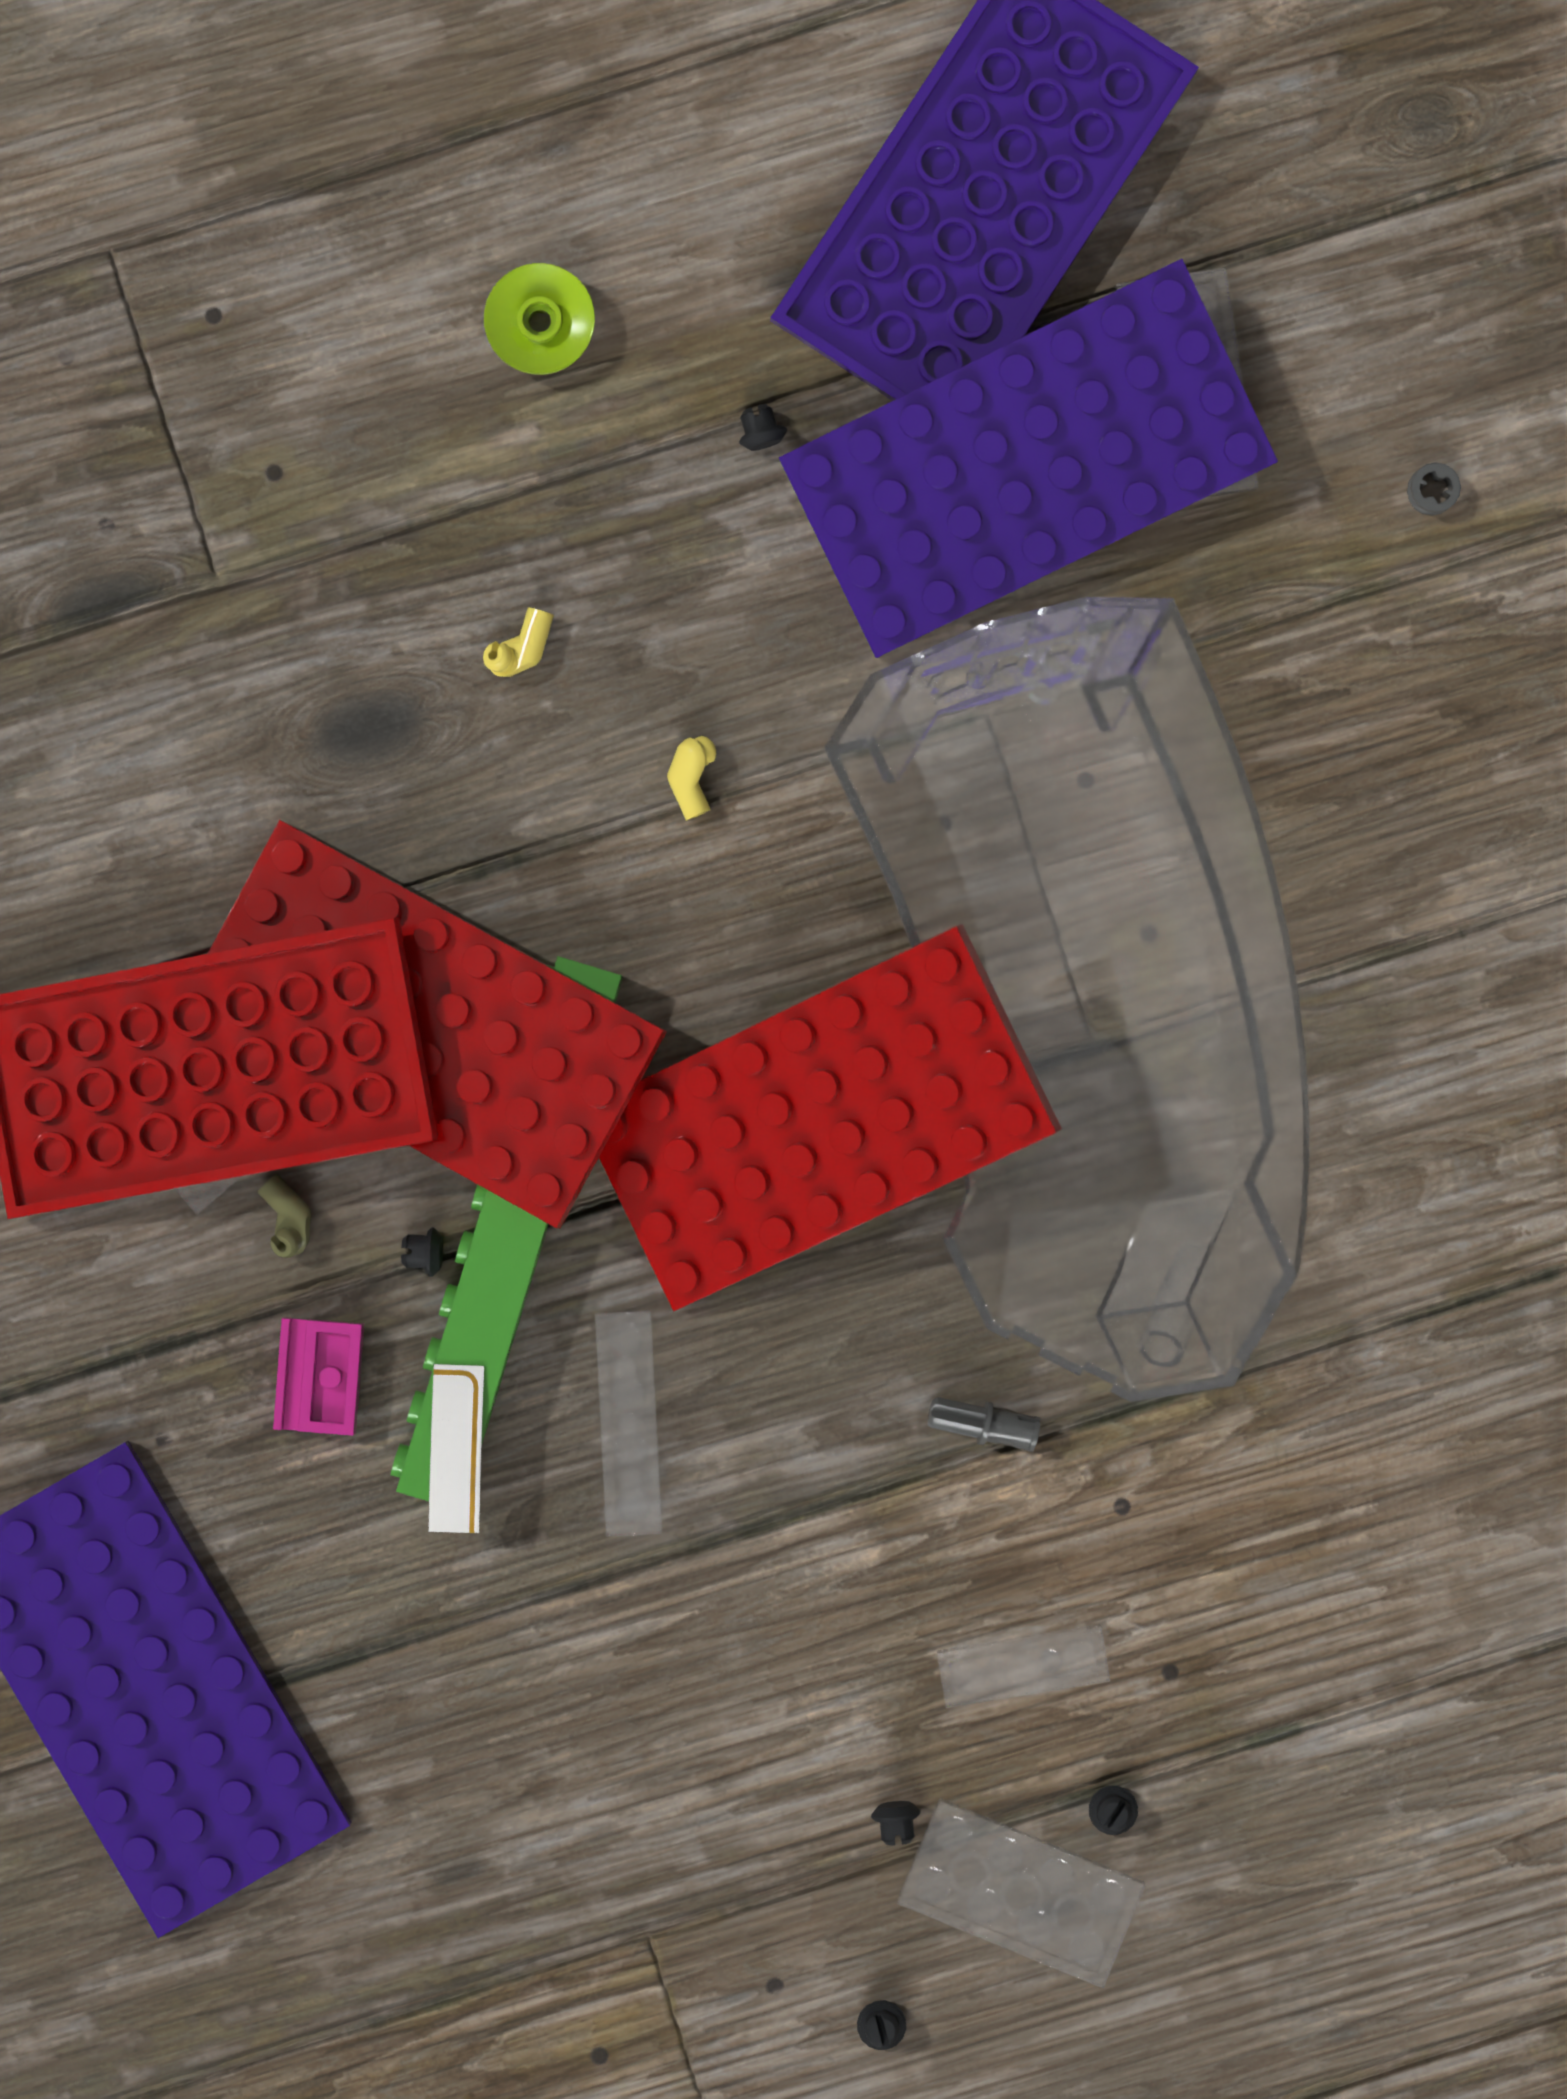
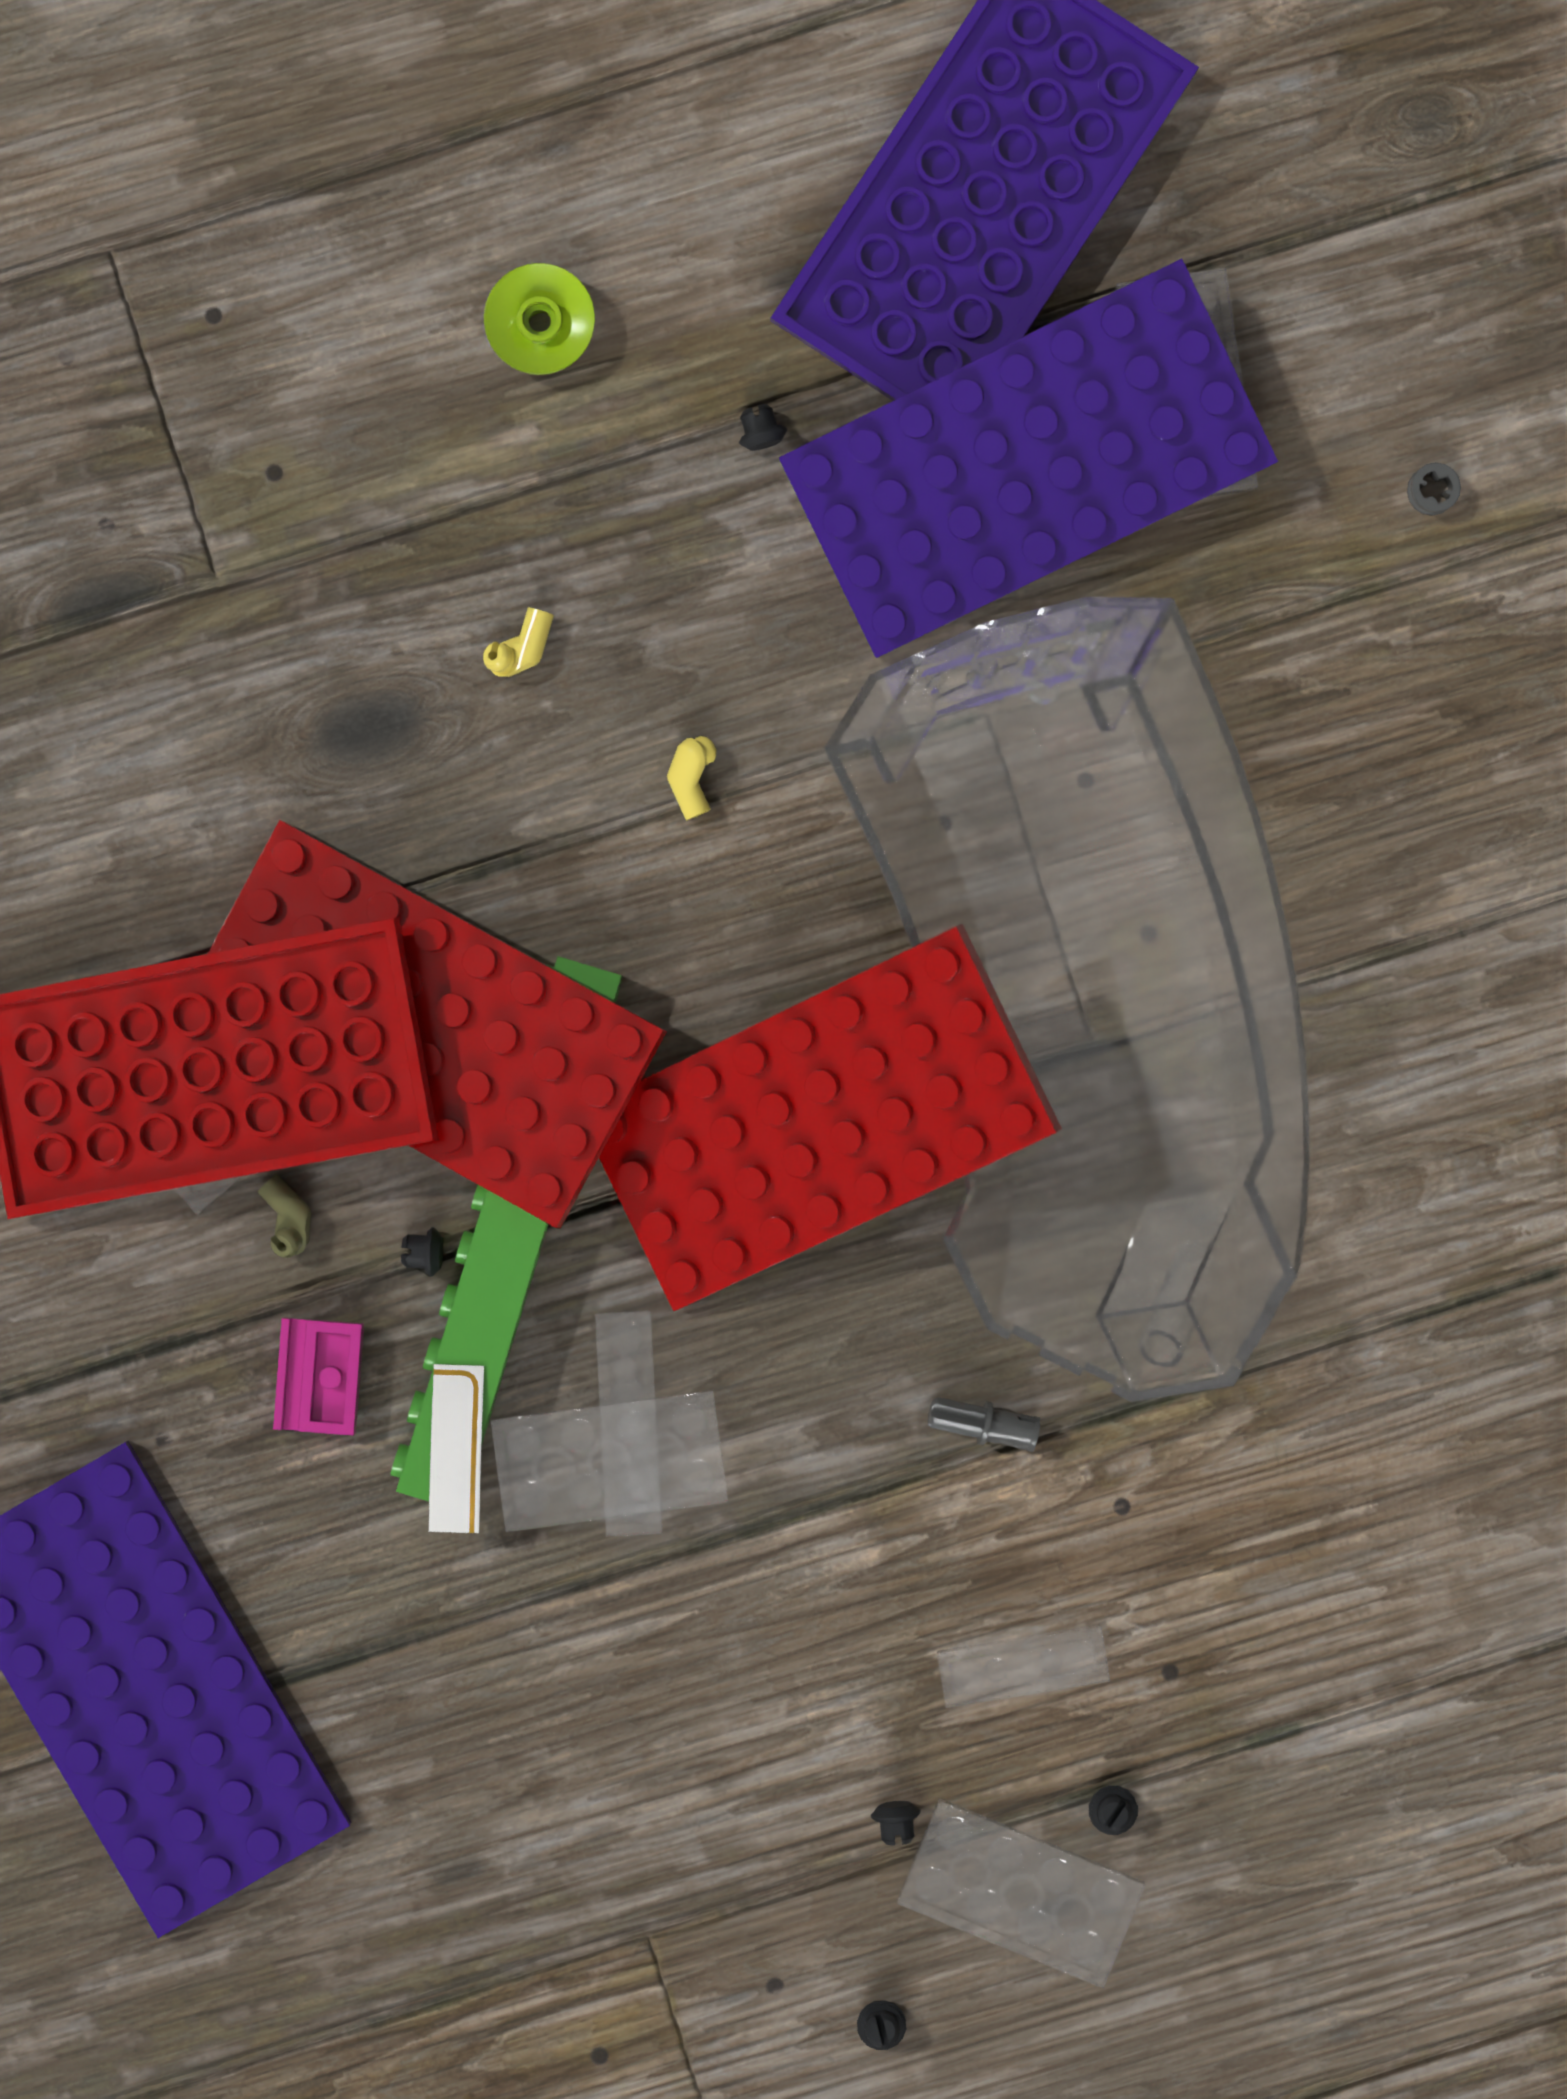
none -> clear plate [491,1390,728,1532]

